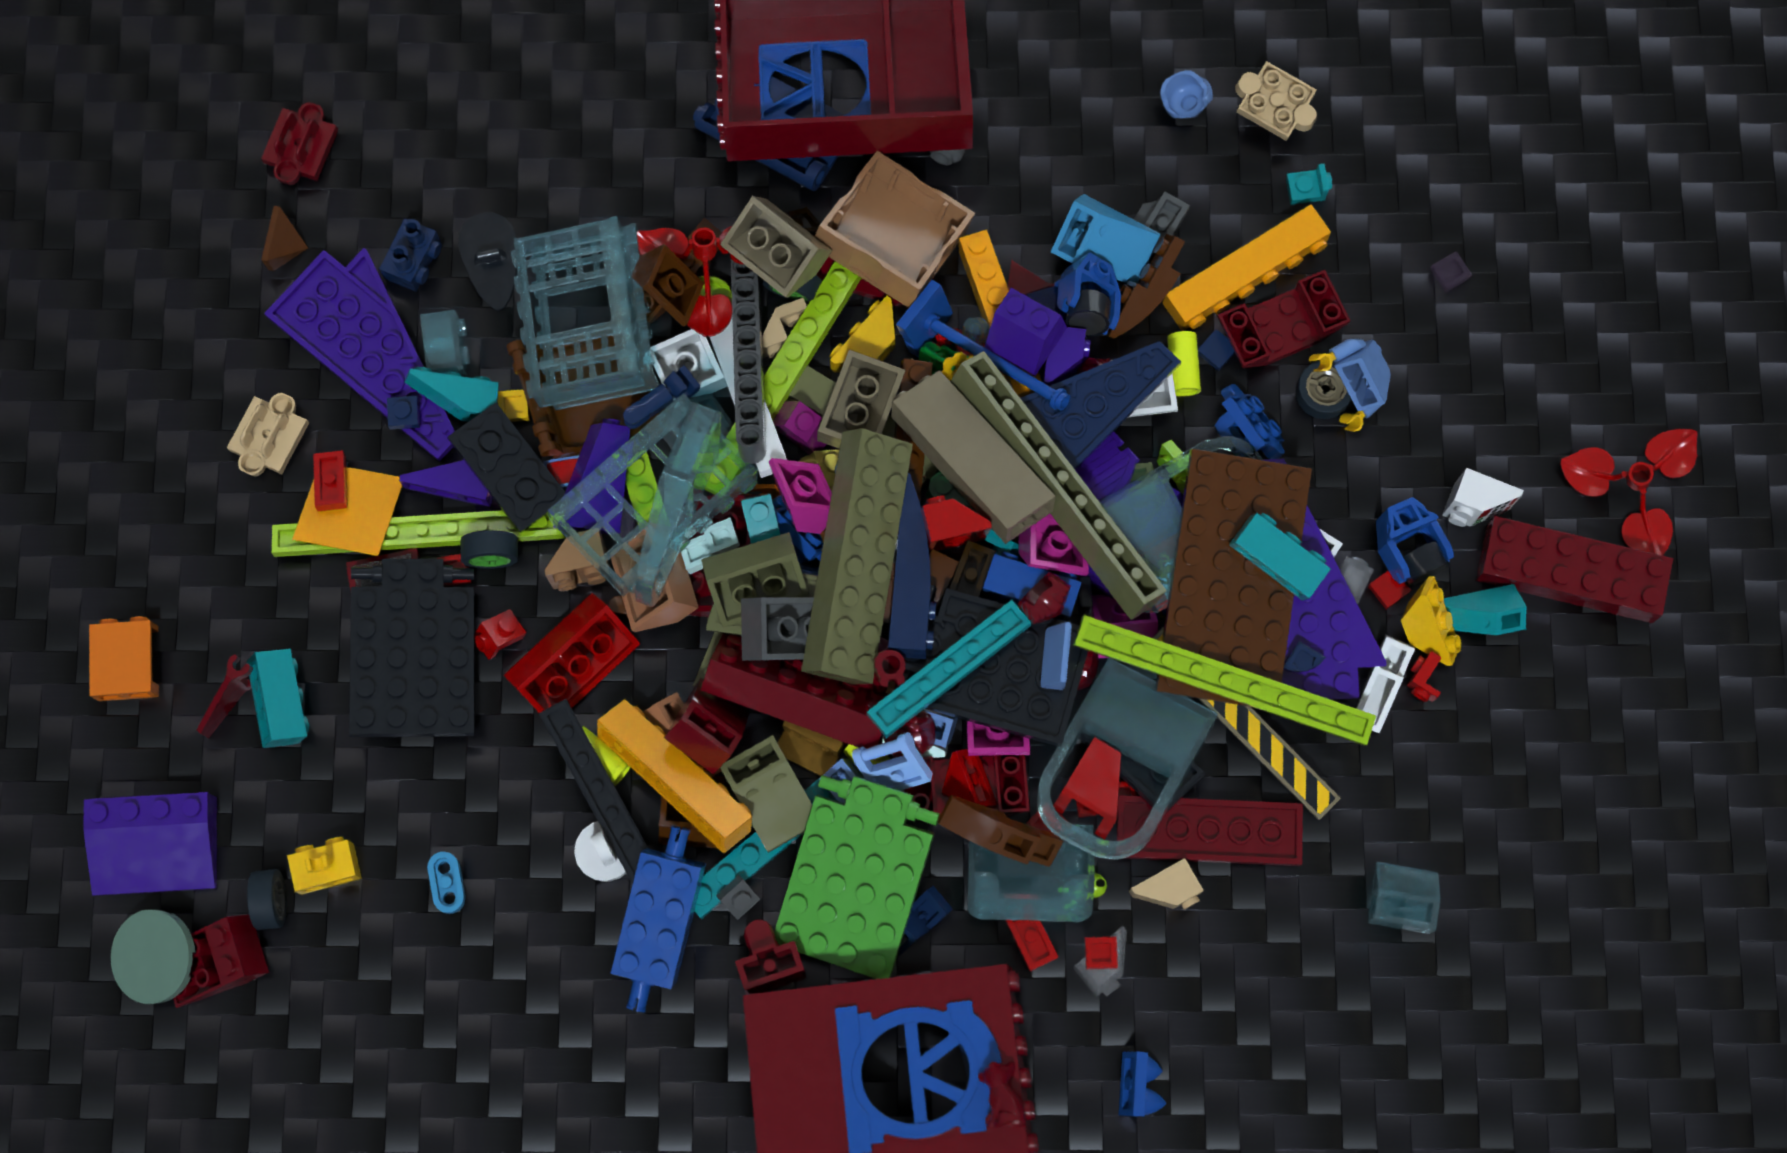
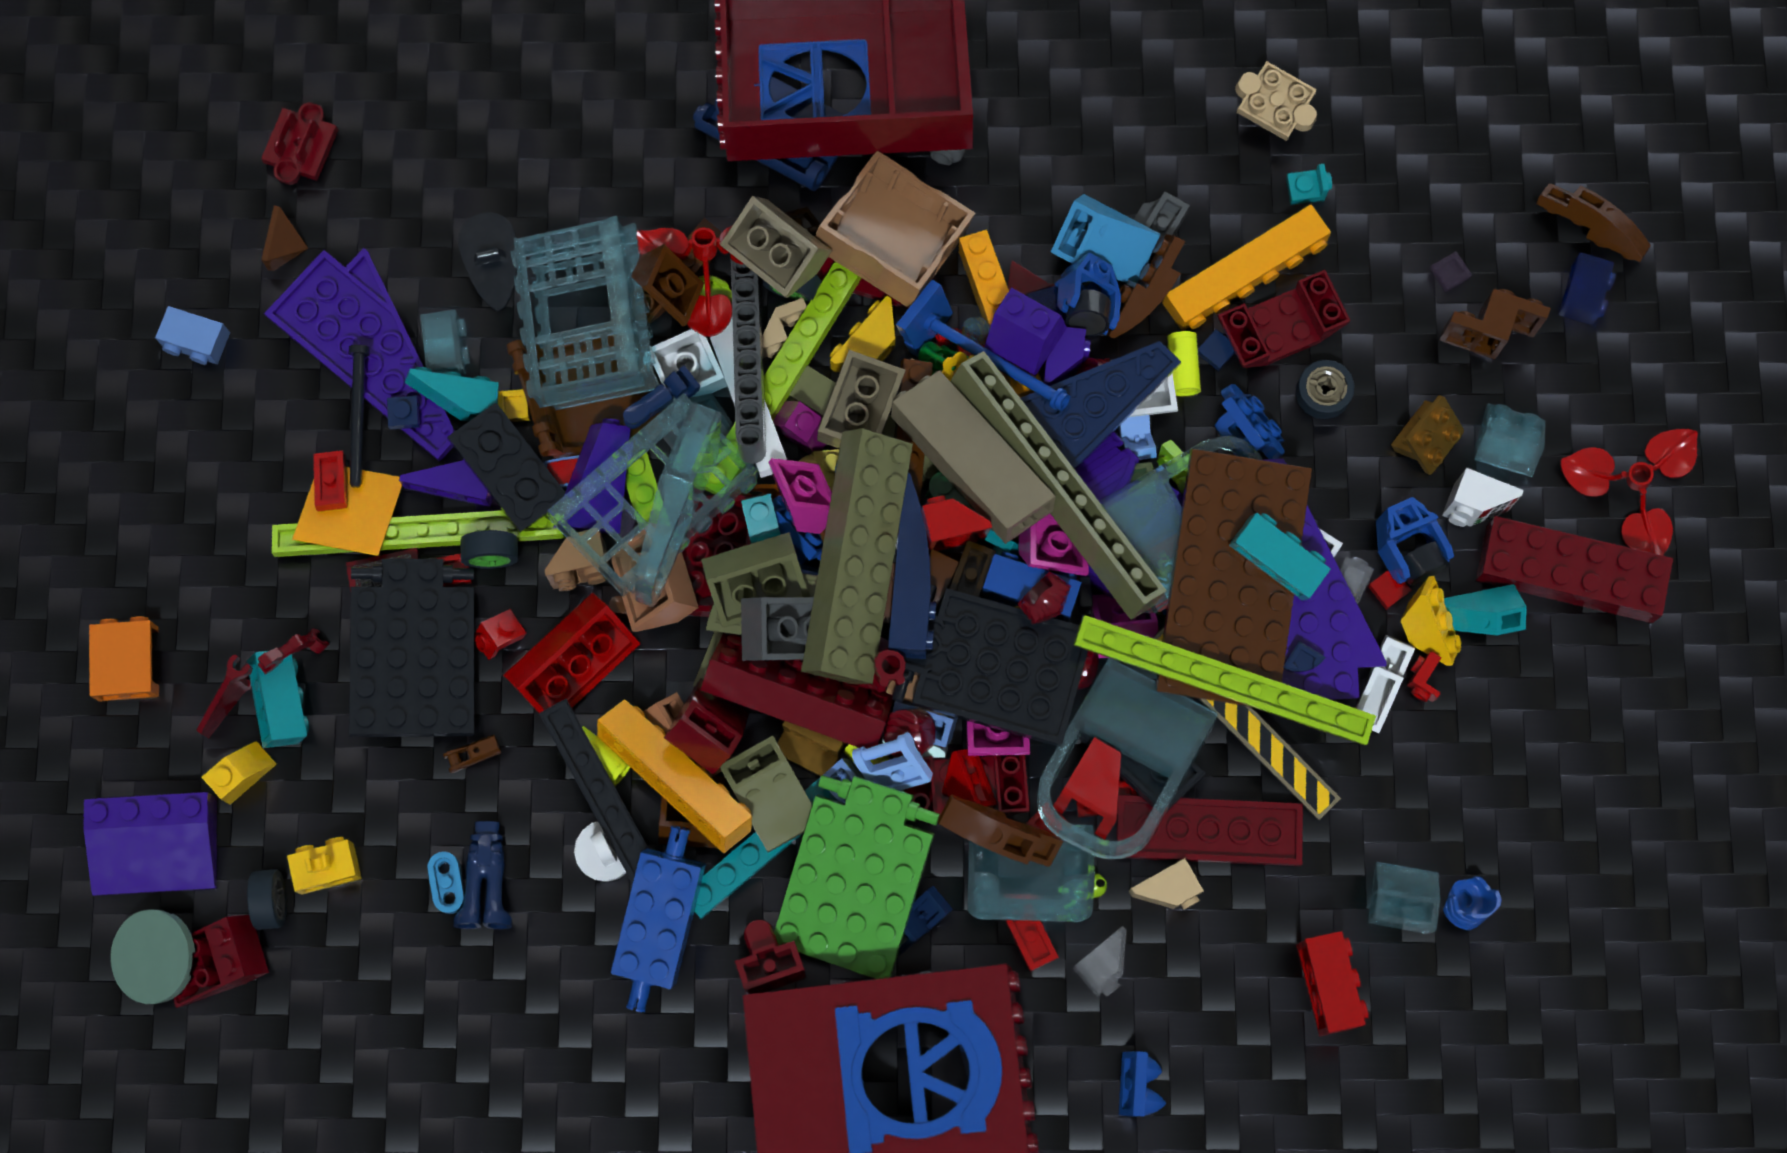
tan piece [227,393,309,477] -> none
dark blue brick [379,218,442,292] -> none
light aqua slope [679,517,740,574] -> none
dark grey plate [716,875,761,920] -> none
teal plate [867,600,1031,738] -> none
dark red animal [979,1062,1027,1128] -> none
medium blue slope [1040,622,1072,690] -> none
red tile [1084,937,1118,970] -> none
medium blue hair [1160,70,1213,118] -> none
medium blue torso [1309,339,1391,432] -> none
none -> medium blue brick [155,306,230,365]
none -> yellow slope [202,741,277,805]
none -> dark red piece [258,628,330,674]
none -> black bar [349,345,370,488]
none -> reddish brown bar [443,734,502,773]
none -> dark blue piece [453,821,512,929]
none -> light blue slope [1119,415,1157,460]
none -> red brick [1296,931,1368,1037]
none -> pearl gold bracket [1391,395,1464,475]
none -> reddish brown bracket [1439,289,1551,359]
none -> blue hair [1443,876,1502,930]
none -> clear light blue slope [1474,403,1545,477]
none -> reddish brown slope [1537,183,1651,262]
none -> clear blue brick [1558,252,1616,325]

